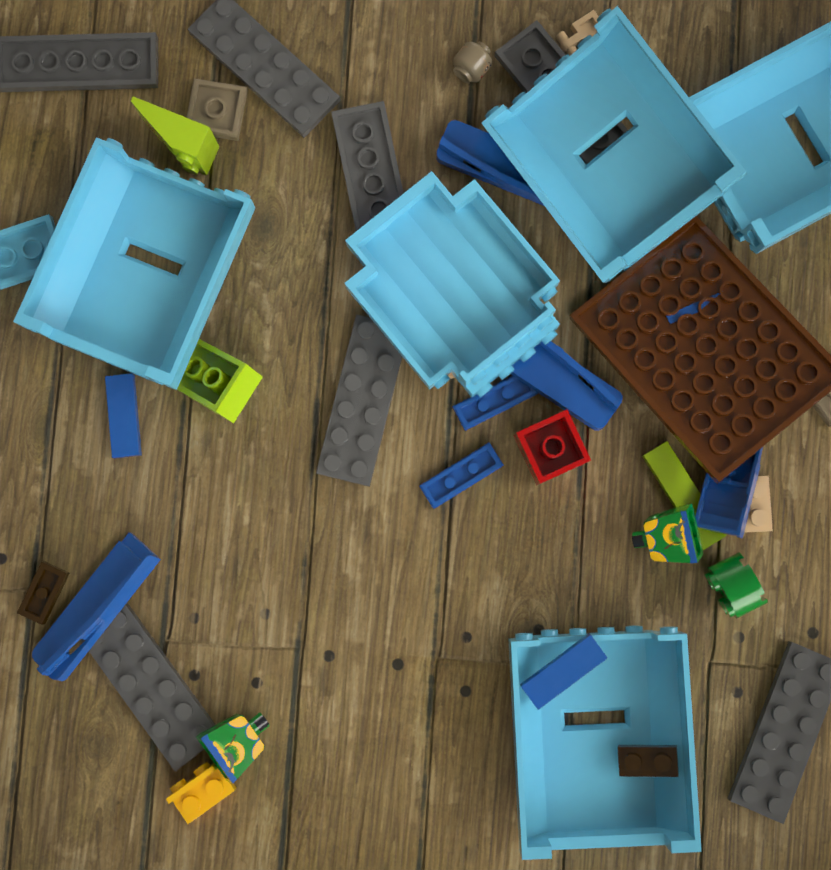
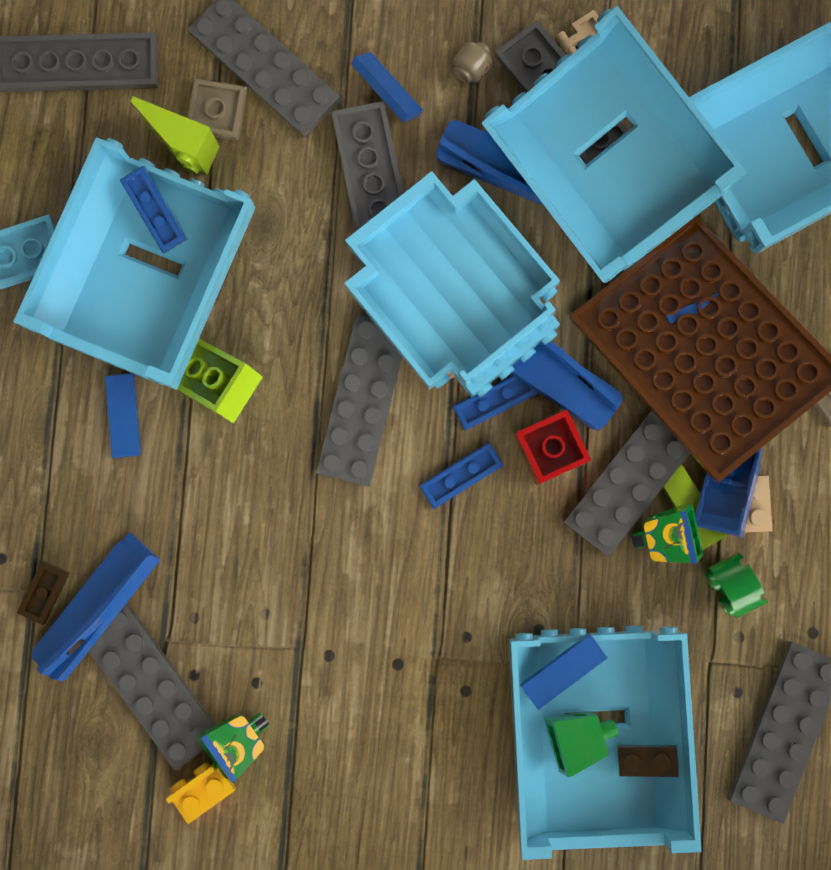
none -> blue tile [120,166,188,253]
none -> blue tile [351,52,423,122]
none -> green torso [544,711,618,777]
none -> dark grey plate [564,411,690,557]

